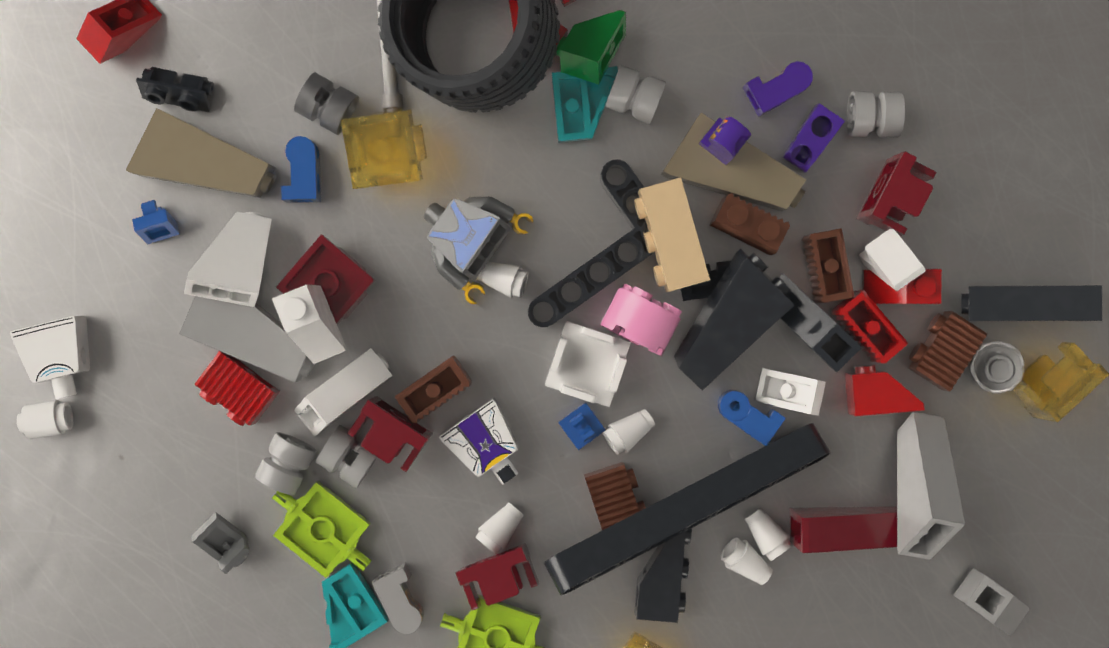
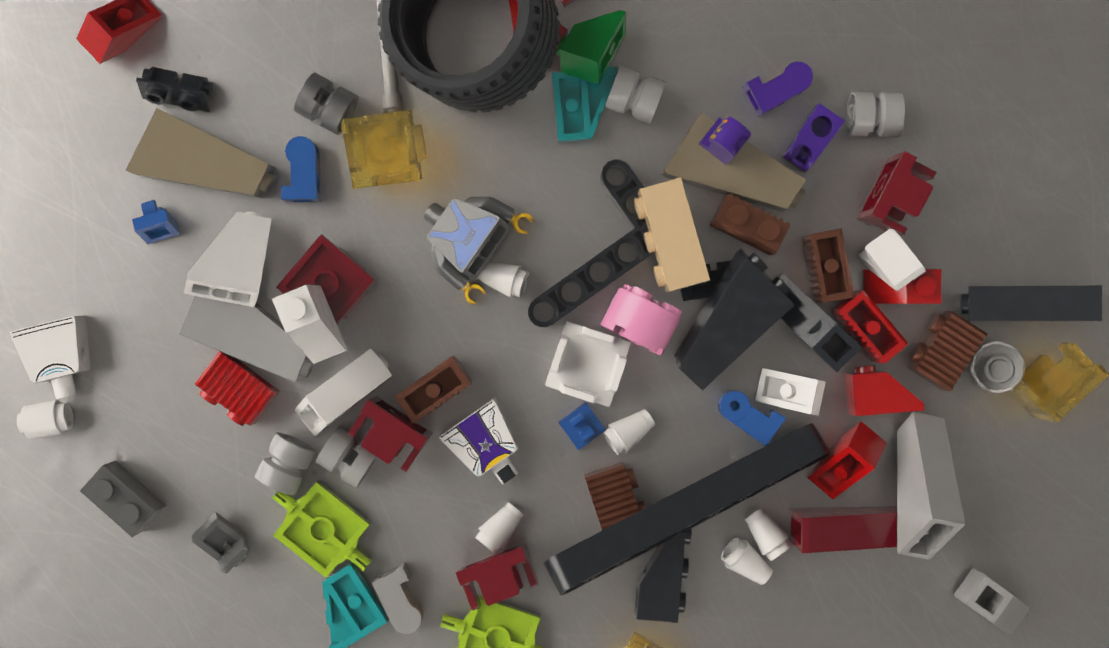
none -> dark grey brick [80,461,166,537]
none -> red slope [807,421,887,499]

